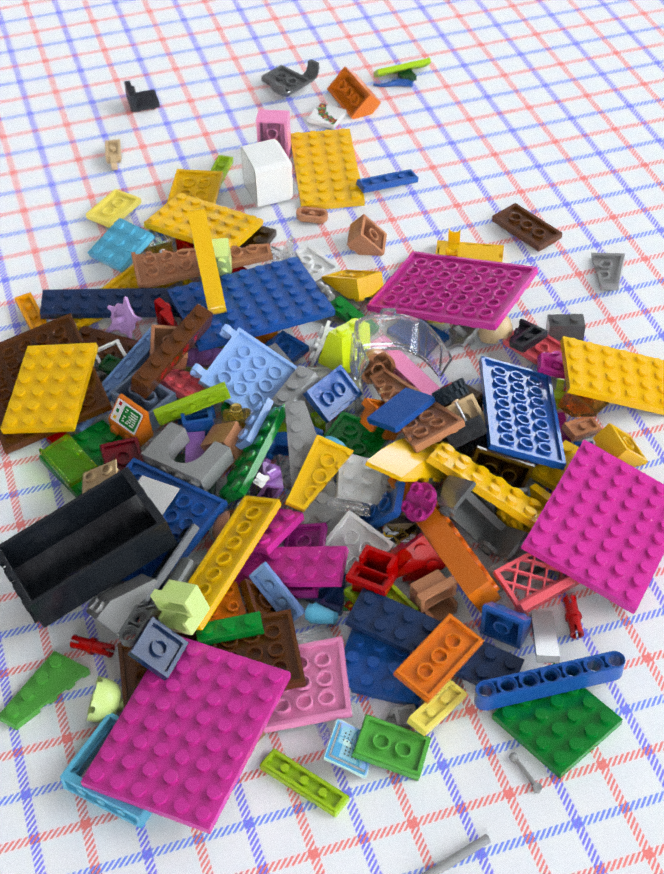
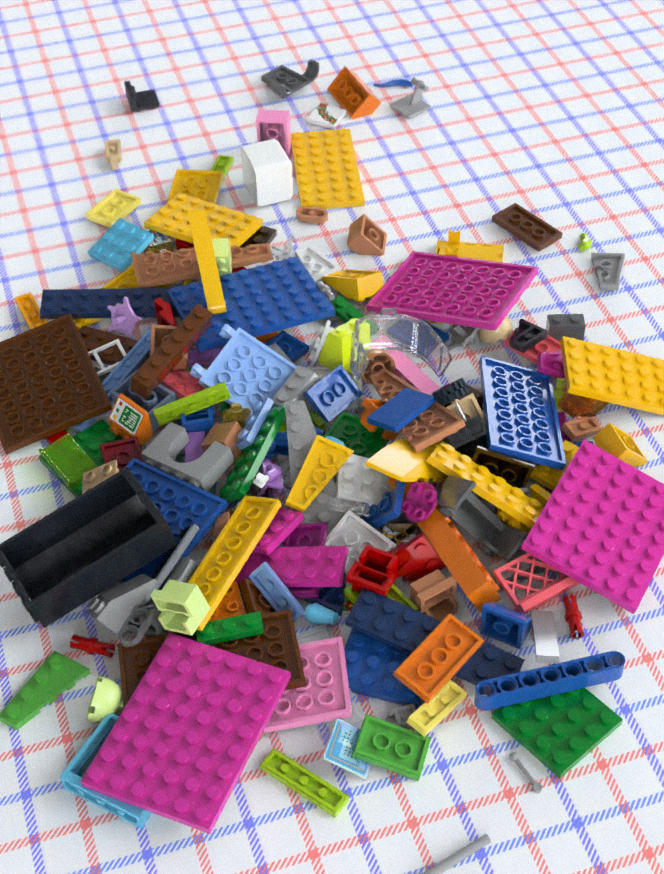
yellow plate [0,343,99,434] -> none
dark green tile [98,354,122,374] -> none
tile [128,617,189,681] -> none
white sticker [138,475,180,515] -> none
blue tile [356,169,419,193] -> none
lime tile [373,58,431,78] -> none
dark green tile [398,69,417,81] -> none
none -> light grey plate [389,77,431,119]
none -> lime arm [578,233,592,252]

